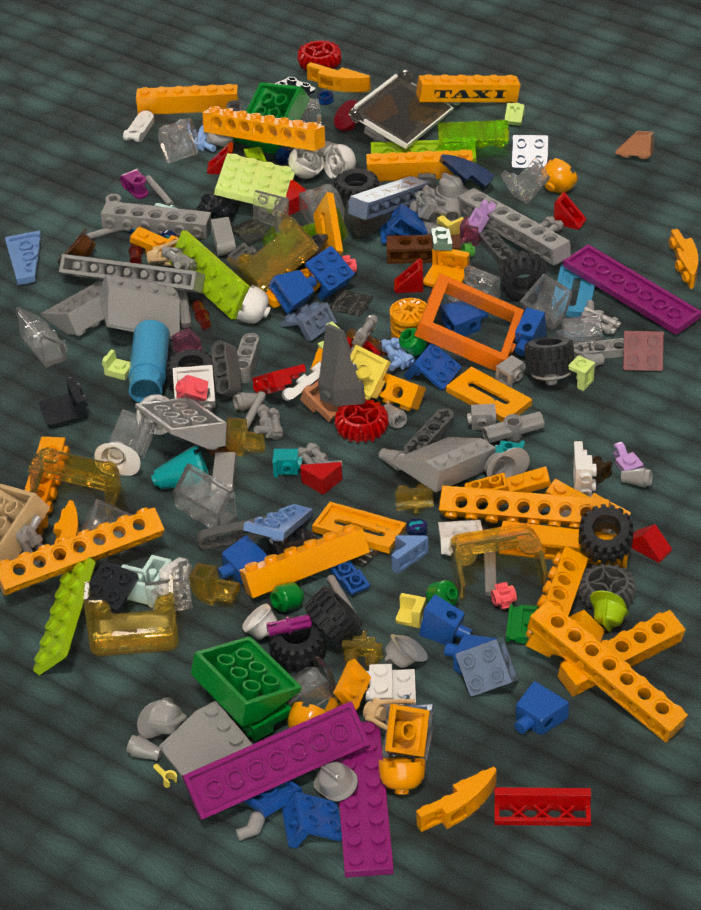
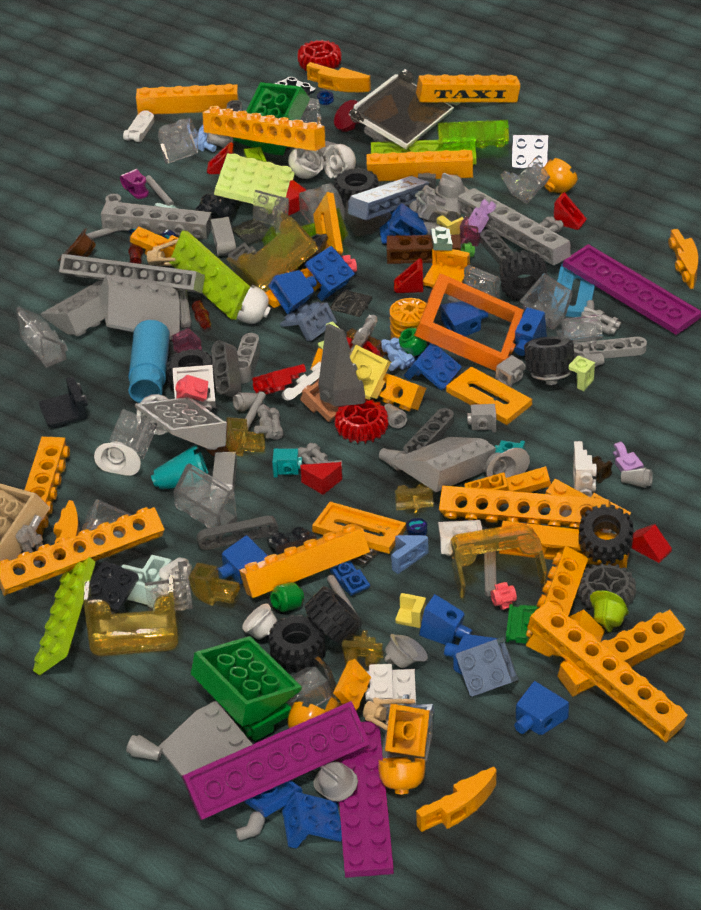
medium blue wing [5,230,41,285] -> none
clear yellow windscreen [29,447,121,514] -> none
yellowish green bracket [102,349,130,380] -> none
light grey piece [137,697,186,738] -> none
light yellow hand [153,764,177,788] -> none
light grey piece [161,246,197,271] -> none
medium blue wing [243,504,313,541] -> none
magenta axle [266,615,312,637] -> none
clear blue tile [275,147,291,164] -> none
green head [426,580,459,606] -> none
dark blue slope [439,154,495,190] -> none
light grey piece [482,411,545,443] -> none
red fence [495,787,591,826] -> none
yellowish green bracket [504,103,525,126] -> none
nougat slope [616,131,654,159] -> none
bracket [623,331,664,371] -> none

